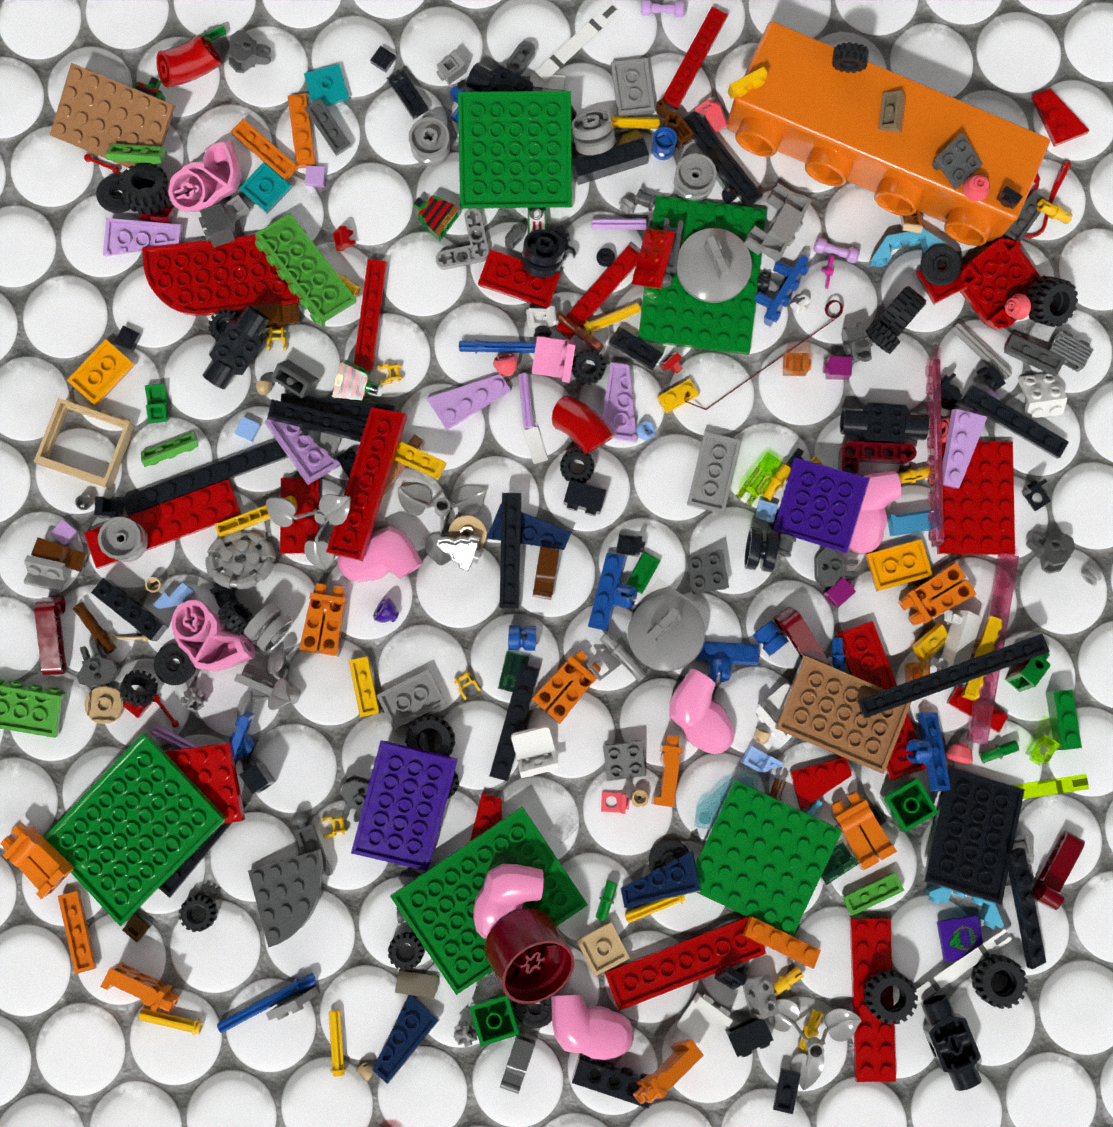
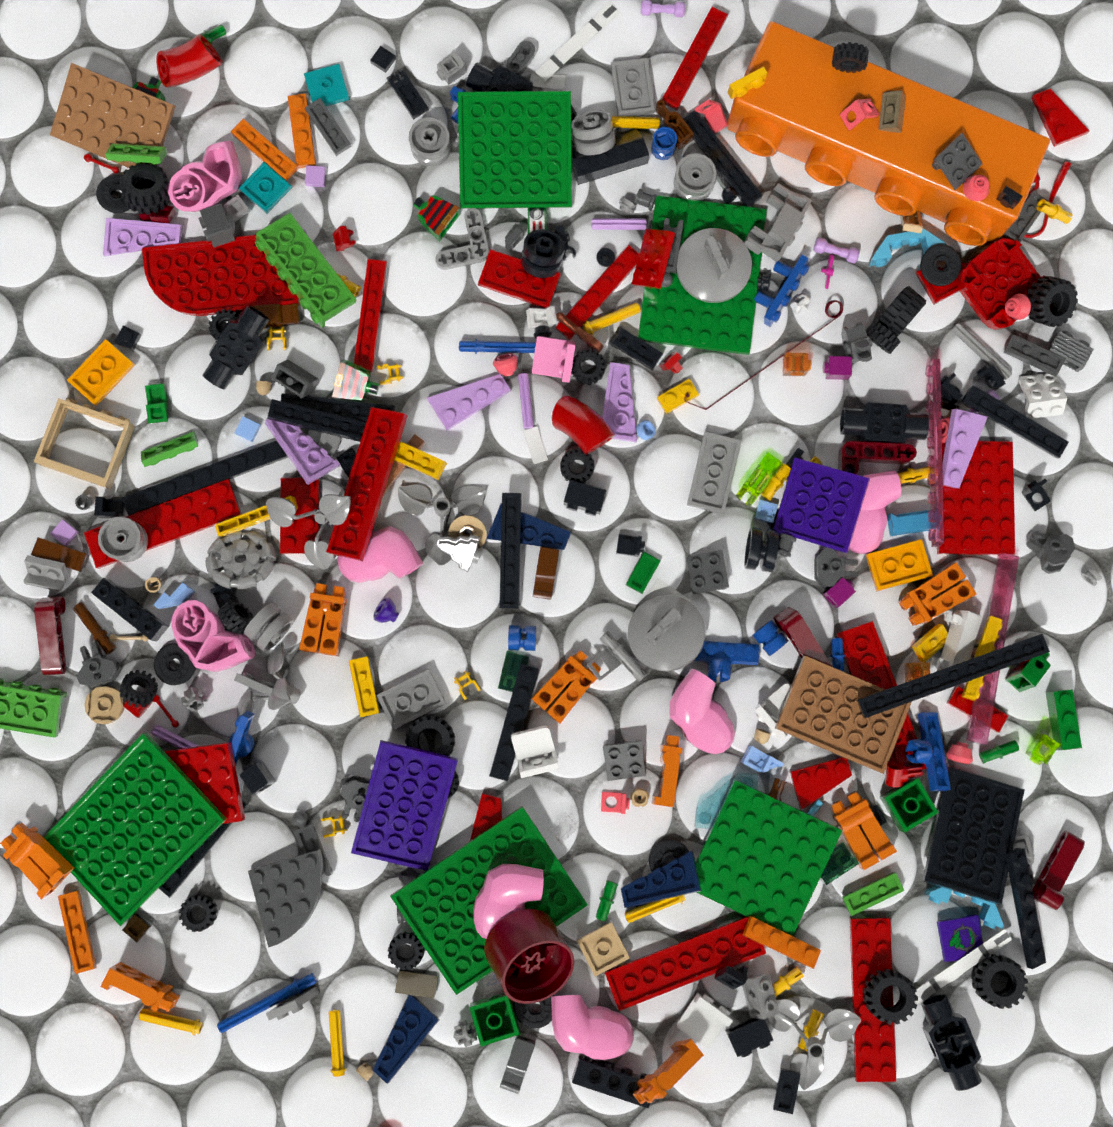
dark grey hinge [229,30,271,73] -> none
blue plate [588,553,637,631] -> none
clear neon green sticker [1012,774,1089,799] -> none
none -> coral bracket [840,99,879,130]
none -> red axle [885,762,923,787]

